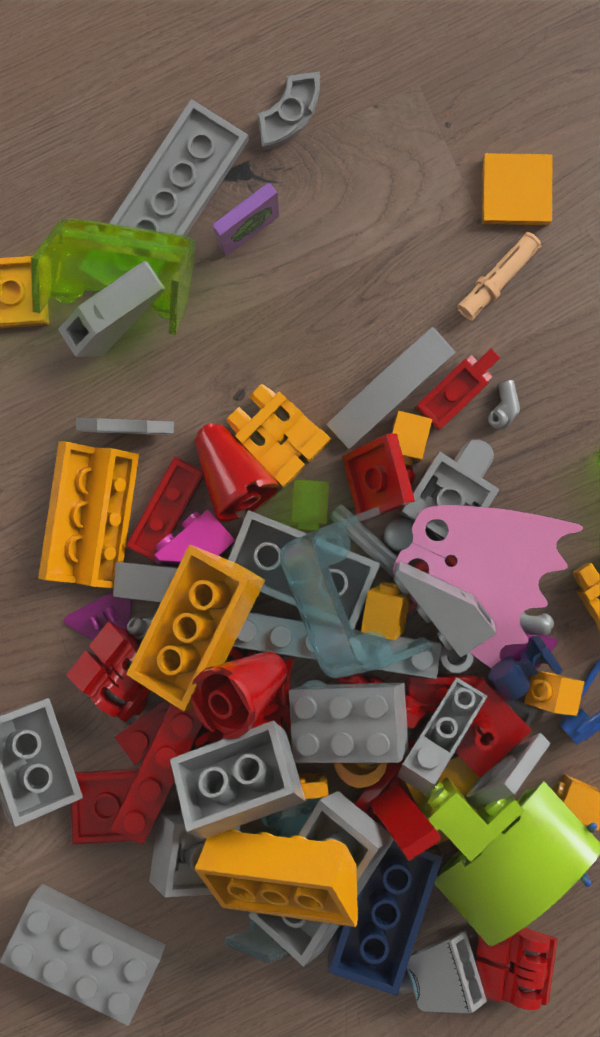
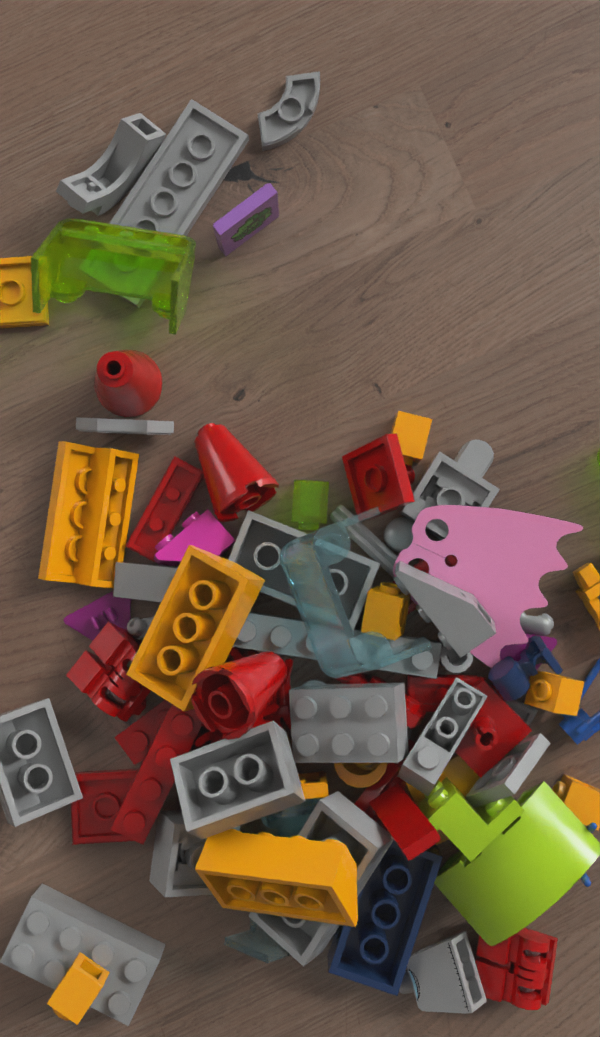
light grey slope [58,261,165,357] -> none
light orange hips [226,384,331,489] -> none
light grey slope [326,327,456,449] -> none
red hinge [414,348,501,432] -> none
light nougat pin [457,232,542,321] -> none
light orange tile [482,153,553,225] -> none
light grey arm [488,380,520,430] -> none
none -> light orange brick [47,952,110,1025]
none -> light grey arch [56,113,166,216]
none -> red cone [94,350,162,417]

